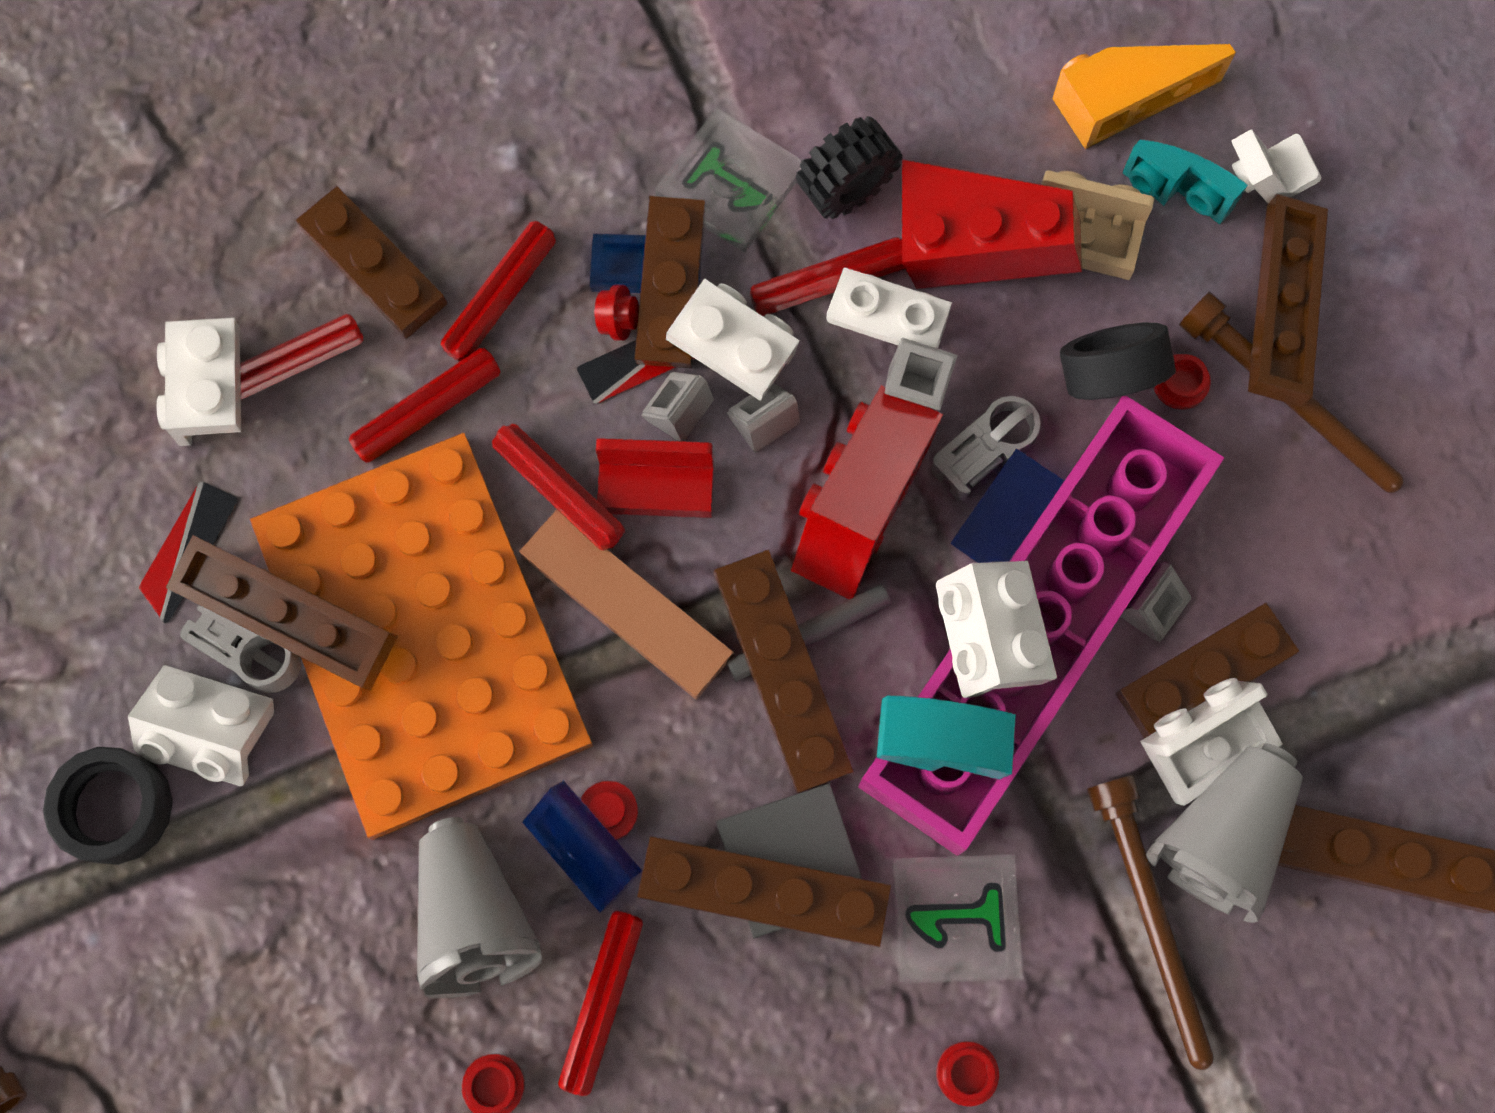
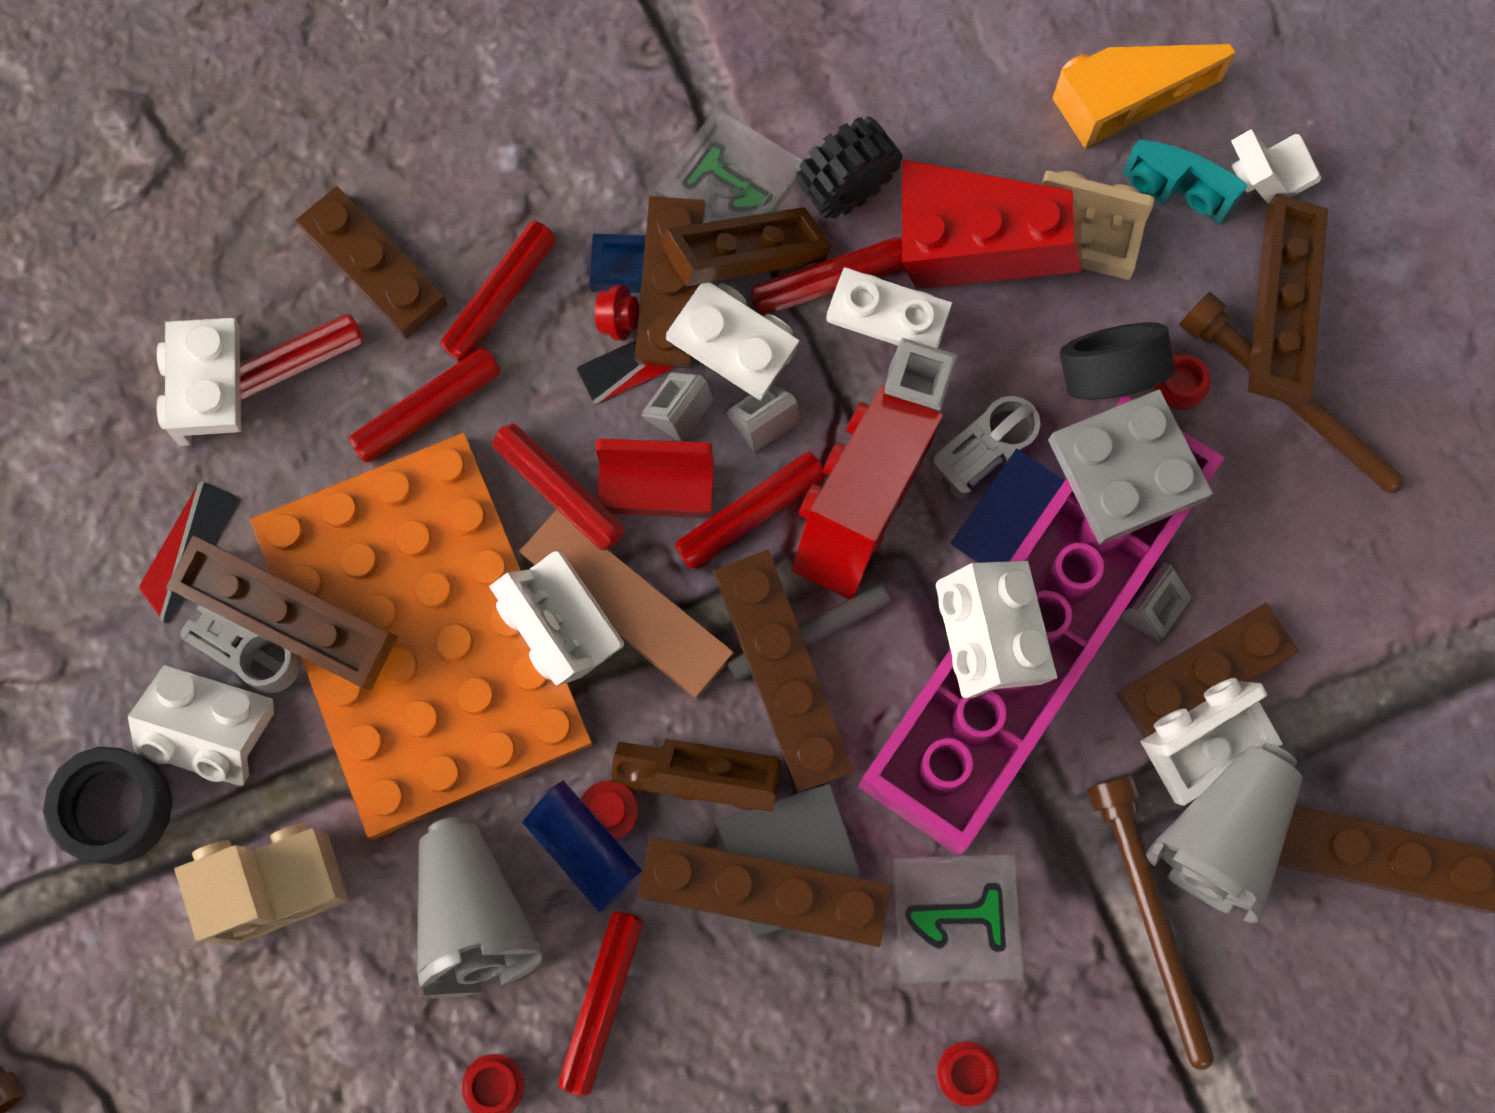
teal slope [877,695,1016,780] -> none
none -> tan brick [174,823,350,946]
none -> white bracket [489,551,624,686]
none -> reddish brown hinge [611,738,782,812]
none -> reddish brown plate [660,207,832,286]
none -> red axle [675,452,825,569]
none -> light grey plate [1048,389,1213,545]

